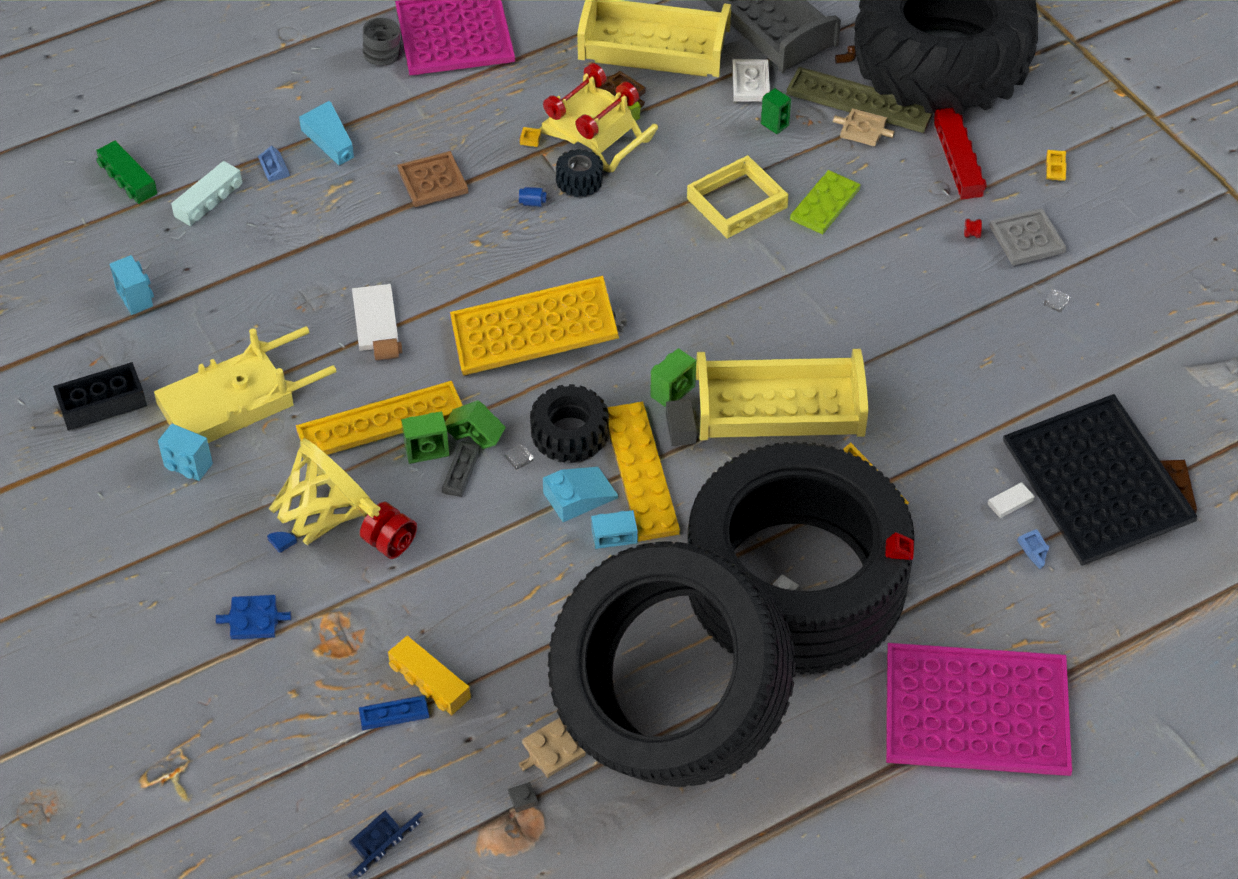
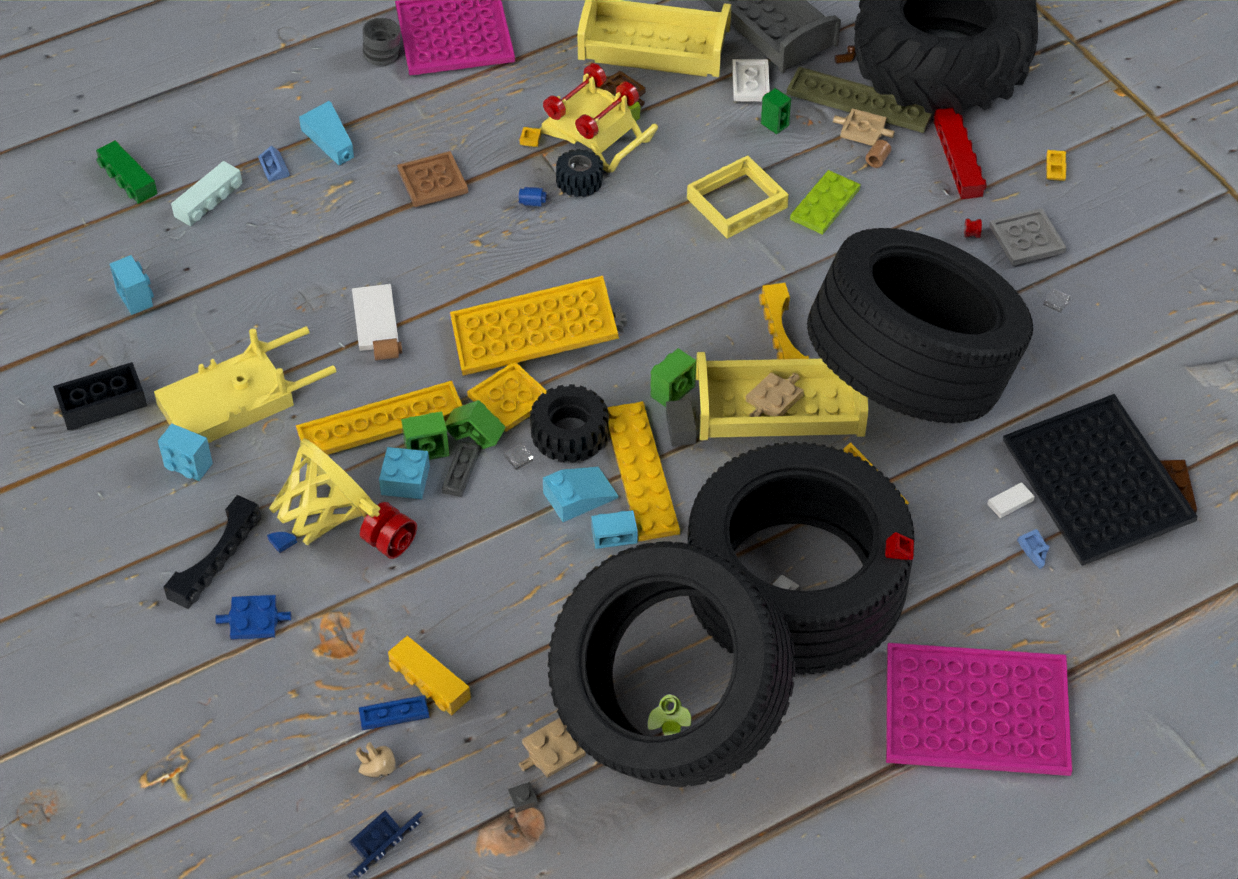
none -> black arch [163,495,261,609]
none -> tan piece [356,742,395,778]
none -> medium azure brick [379,447,430,499]
none -> yellow plate [467,362,547,432]
none -> lime plate [648,694,692,736]
none -> tan plate [746,372,804,417]
none -> yellow arch [759,283,809,359]
none -> black tyre [807,228,1034,423]
none -> medium nougat brick [865,140,892,168]

